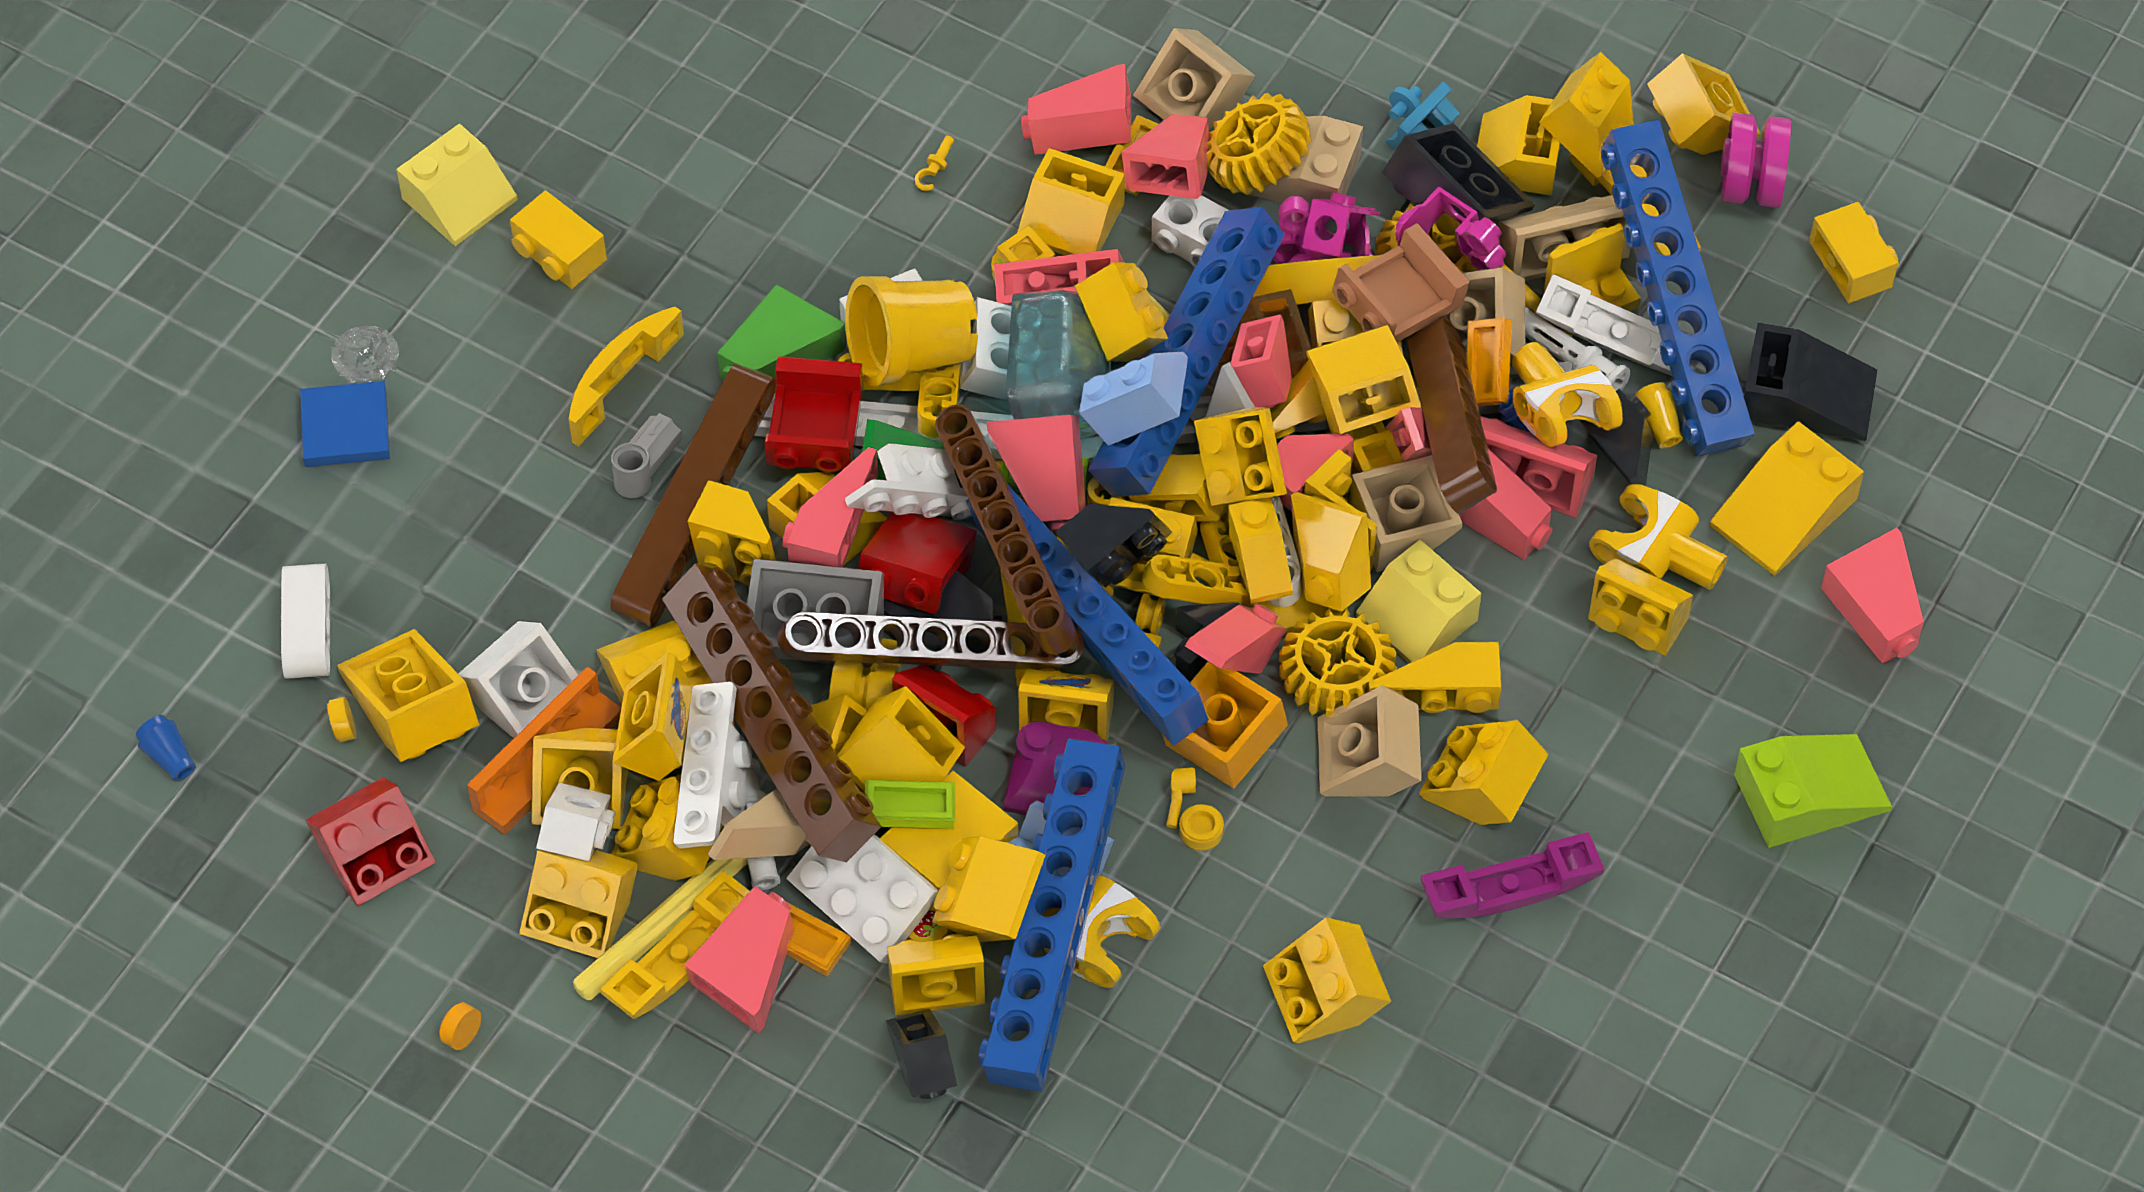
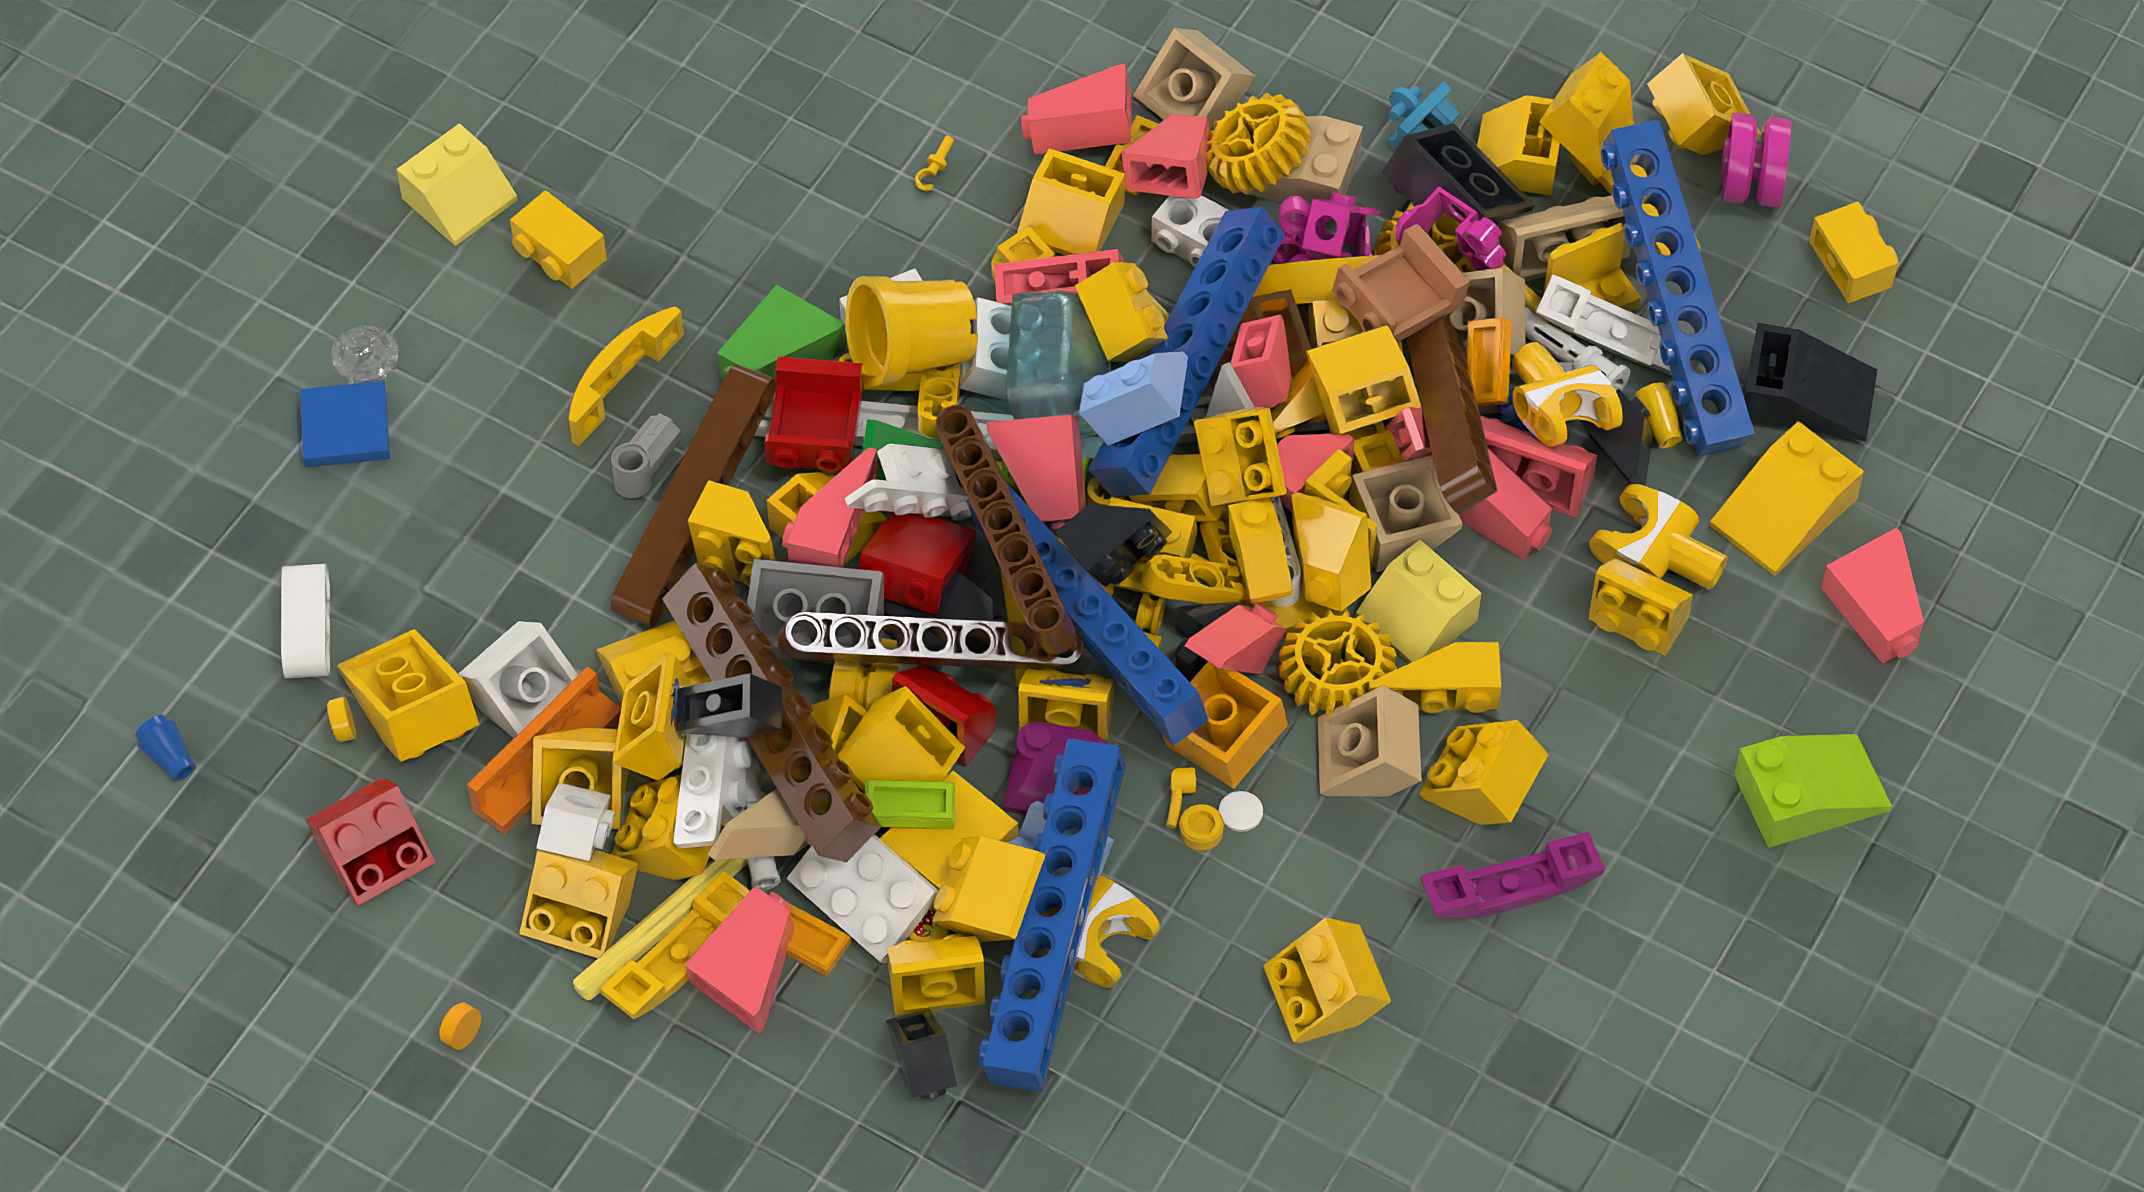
none -> black slope [677,673,782,737]
none -> white piece [1219,791,1263,832]

